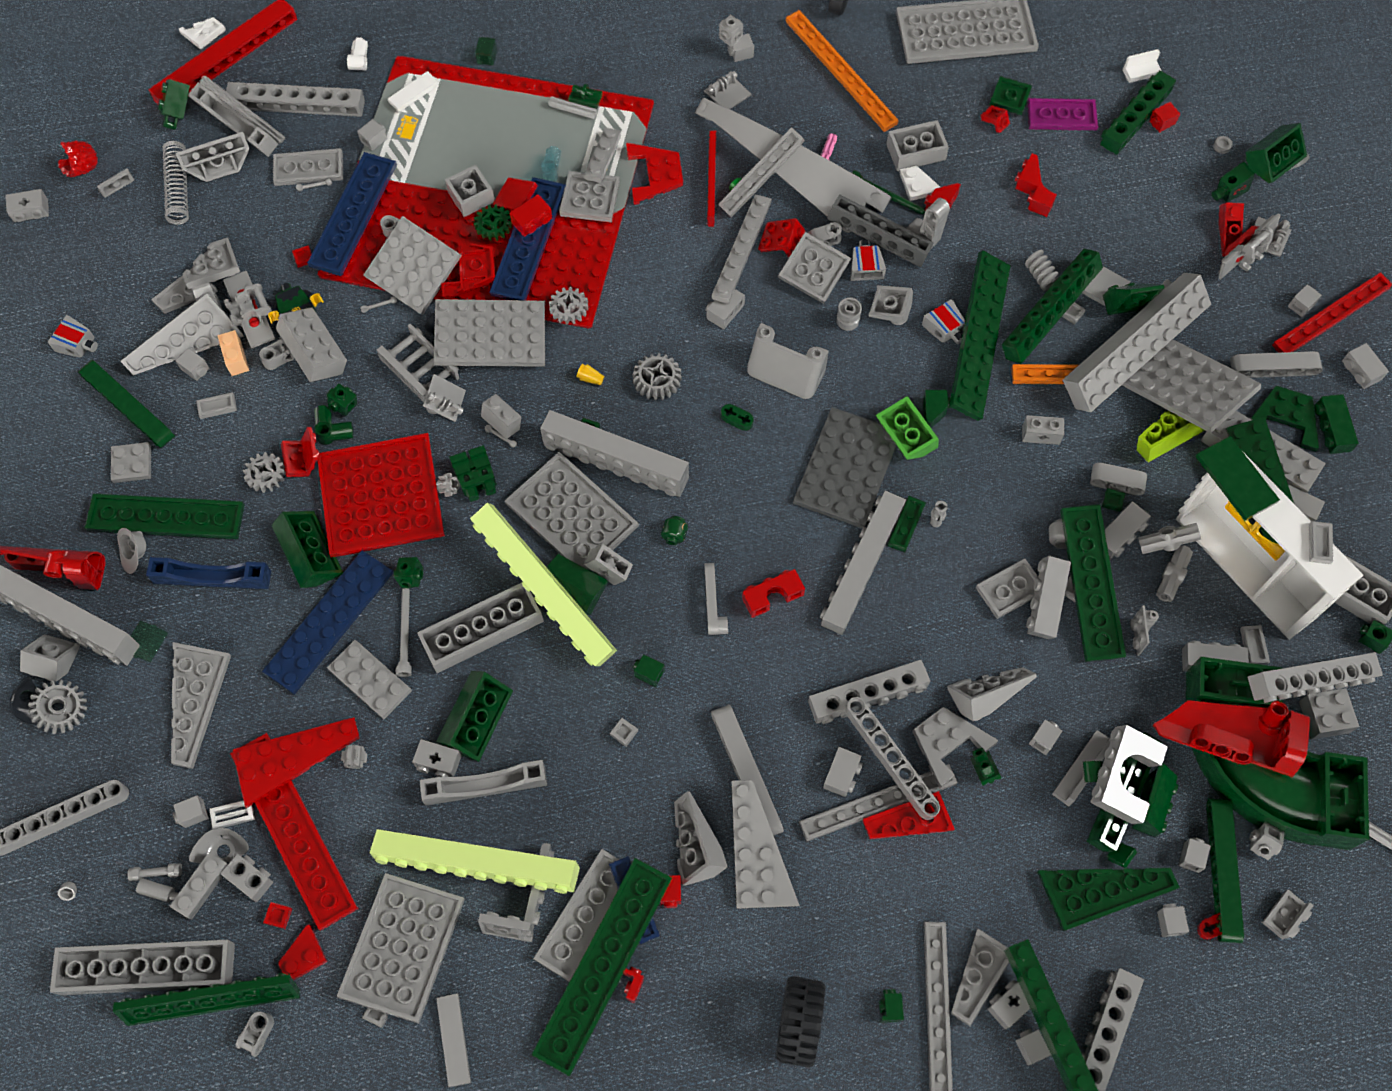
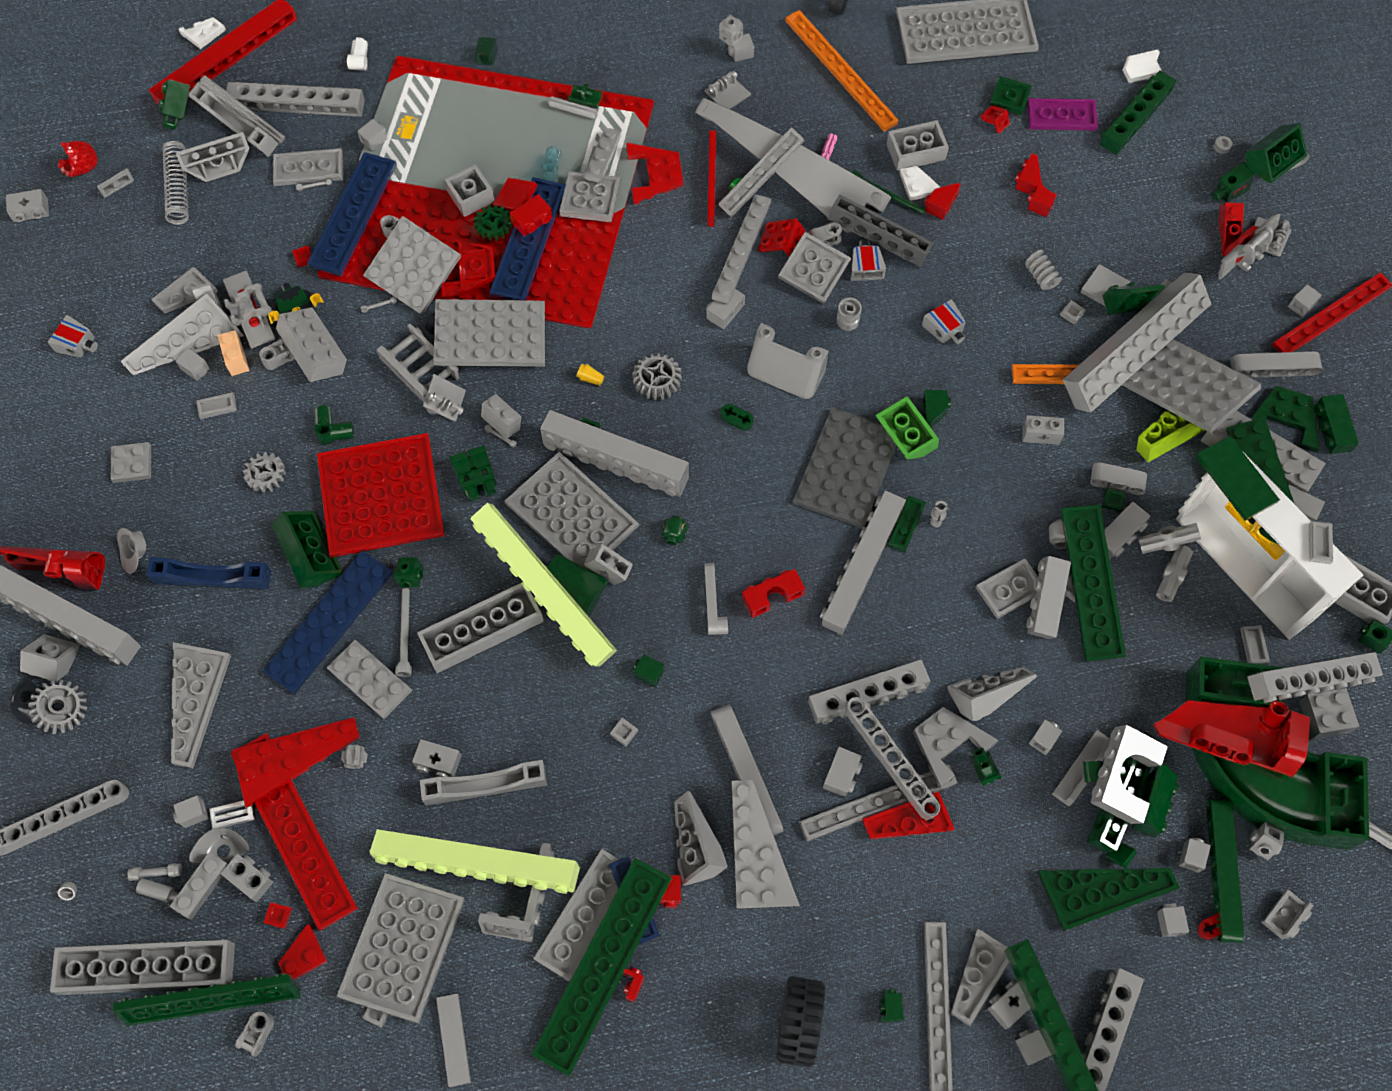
dark green beam [77,359,175,449] -> none
dark green plate [85,494,245,539] -> none
clear green piece [131,620,168,663] -> none
light grey plate [183,237,240,289] -> none
red bracket [281,427,319,477] -> none
dark green brick [327,384,357,417] -> none
white tile [388,71,439,112] -> none
light grey gear [436,473,460,497] -> none
dark green slope [436,671,513,762] -> none
light grey gear [549,287,588,325] -> none
light grey slope [868,285,913,325] -> none
light grey beam [906,198,950,249] -> none
dark green plate [949,250,1011,421] -> none
dark green brick [1002,248,1103,364] -> none
light grey hinge [1130,605,1159,656] -> none
red brick [1149,102,1180,133] -> none
light grey brick [1182,641,1249,671] -> none
light grey brick [1342,343,1389,389] -> none

